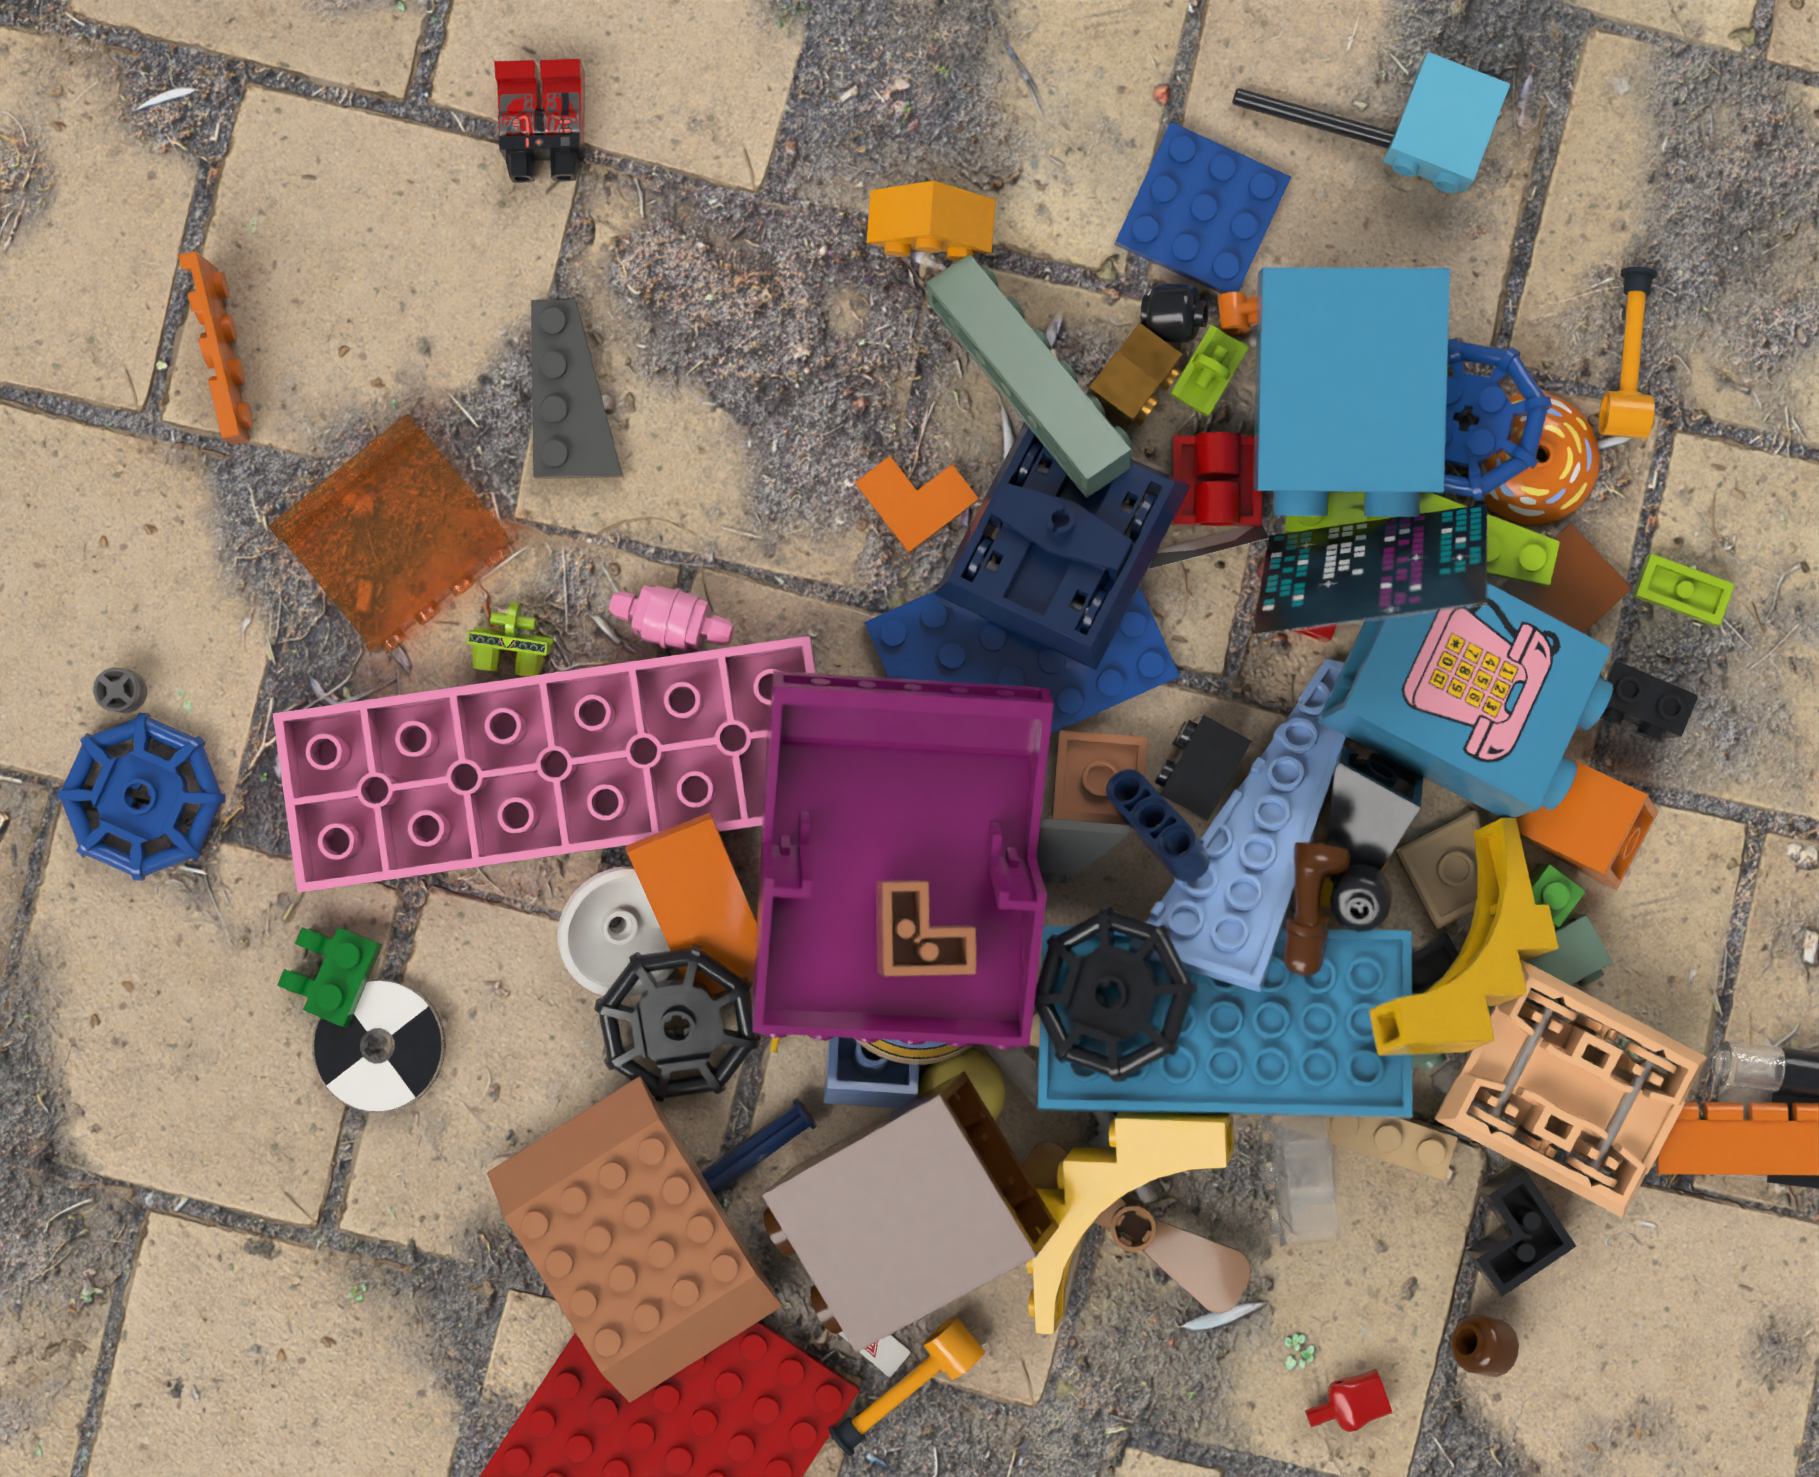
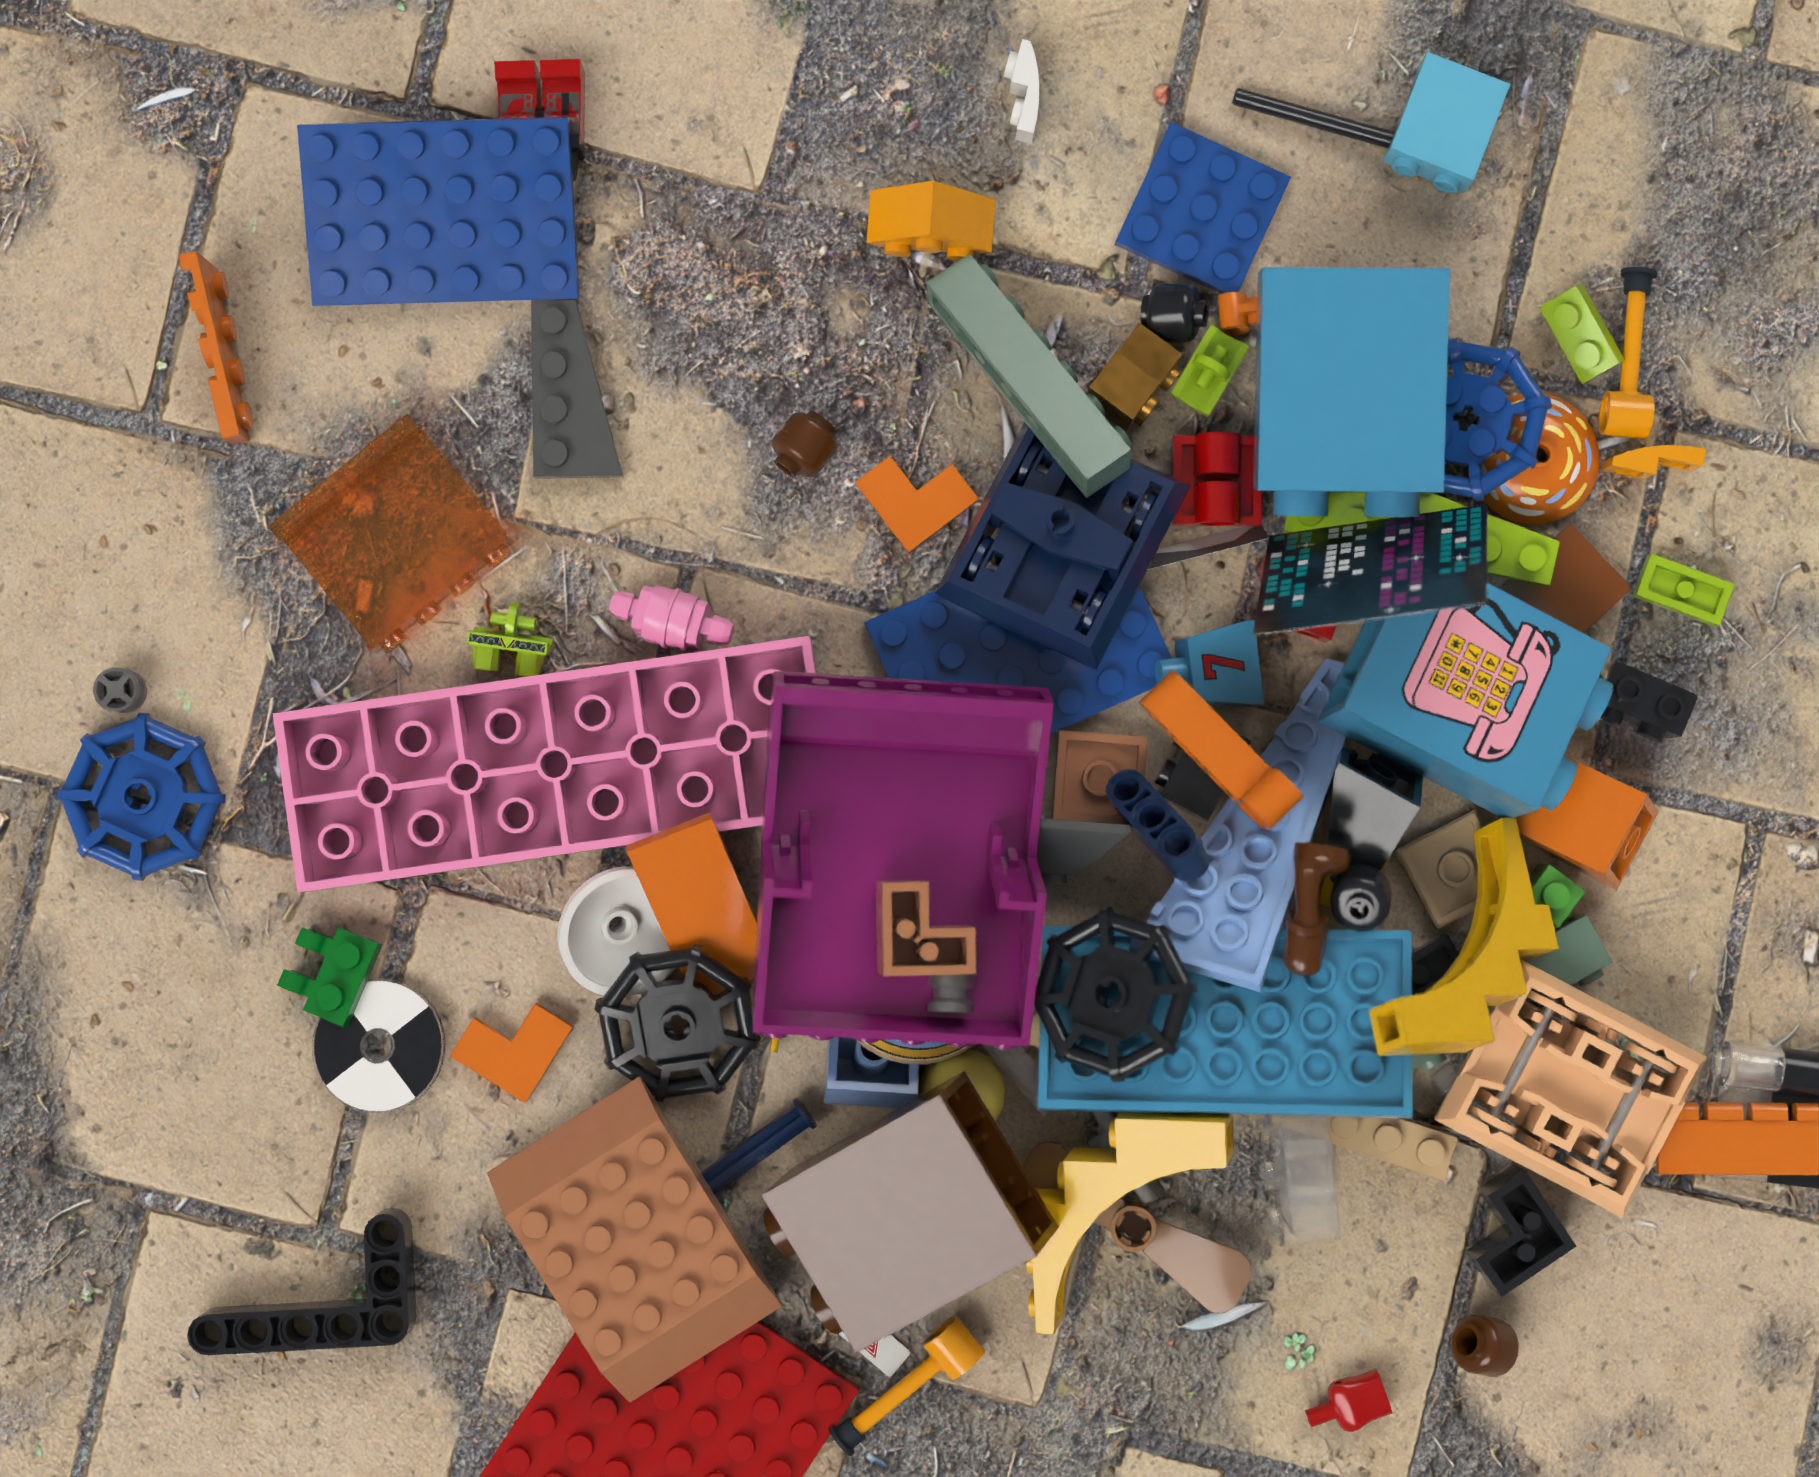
none -> black beam [187,1208,416,1355]
none -> blue plate [297,117,580,306]
none -> orange tile [450,1003,574,1103]
none -> reddish brown head [772,411,837,478]
none -> flat silver wheel [928,975,975,1013]
none -> white slope [1004,39,1039,144]
none -> orange beam [1139,670,1304,830]
none -> dark azure torso [1155,619,1264,707]
none -> lime plate [1539,283,1625,384]
none -> light orange slope [1601,445,1707,480]

